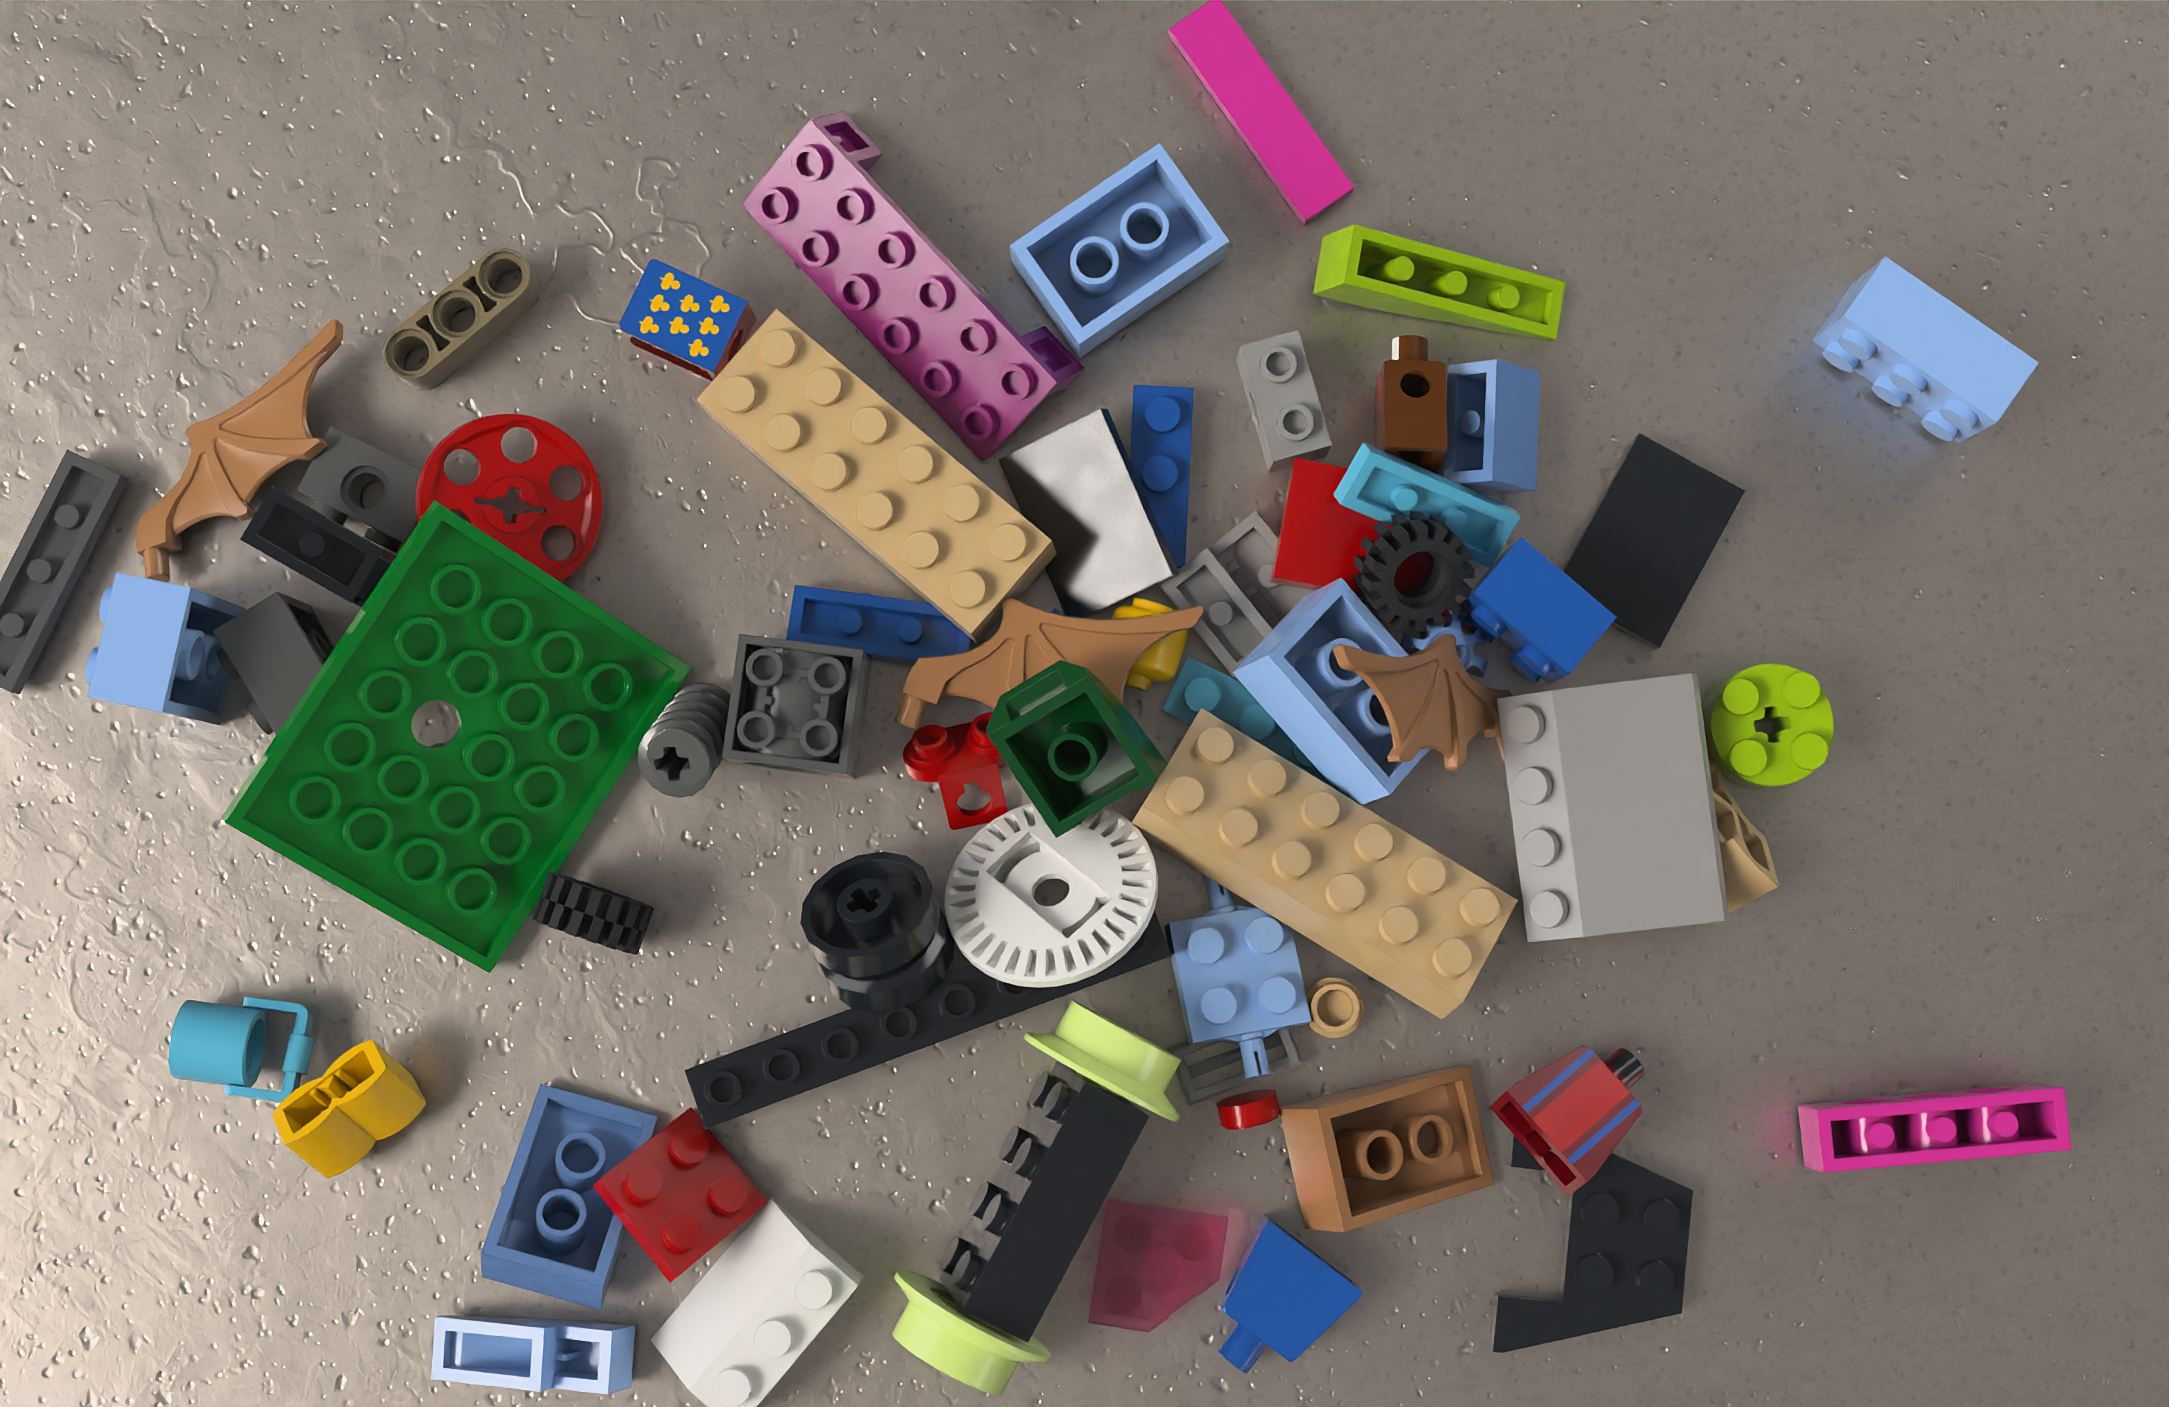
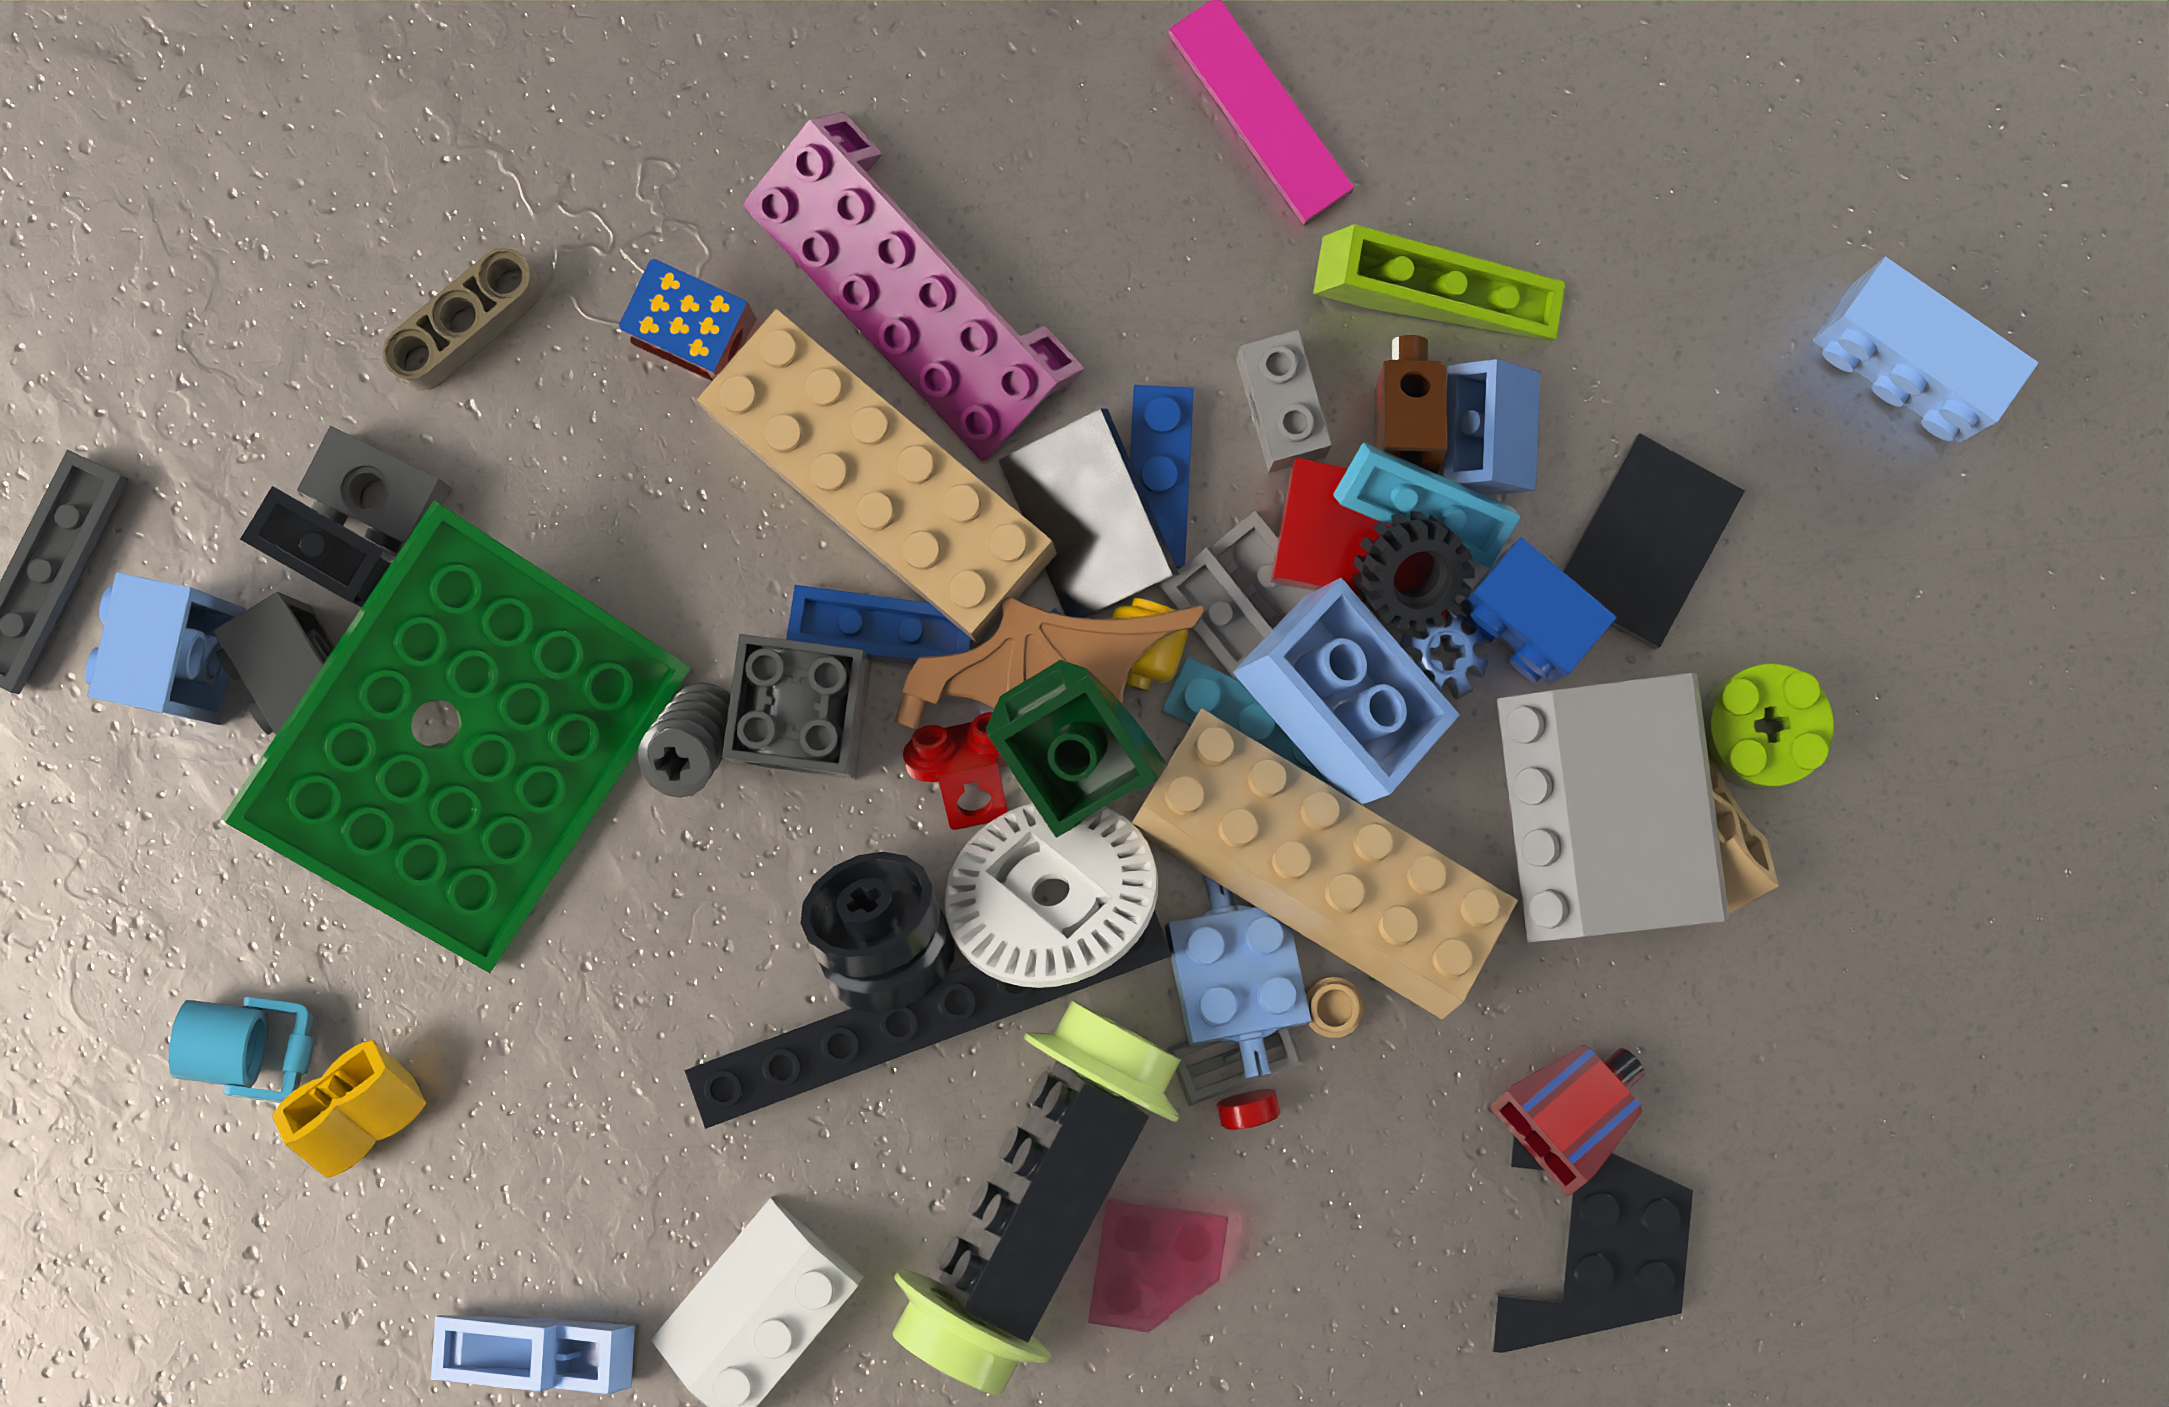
medium nougat animal [136,319,343,582] -> none
red wedge [415,414,603,582] -> none
medium blue slope [481,1084,658,1310] -> none
black tyre [532,872,654,955] -> none
red plate [593,1107,767,1283] -> none
light blue brick [1010,143,1229,358] -> none
blue torso [1218,1215,1363,1374] -> none
medium nougat slope [1279,1065,1495,1232] -> none
medium nougat animal [1333,634,1512,771] -> none
dark pink brick [1798,1083,2072,1173] -> none

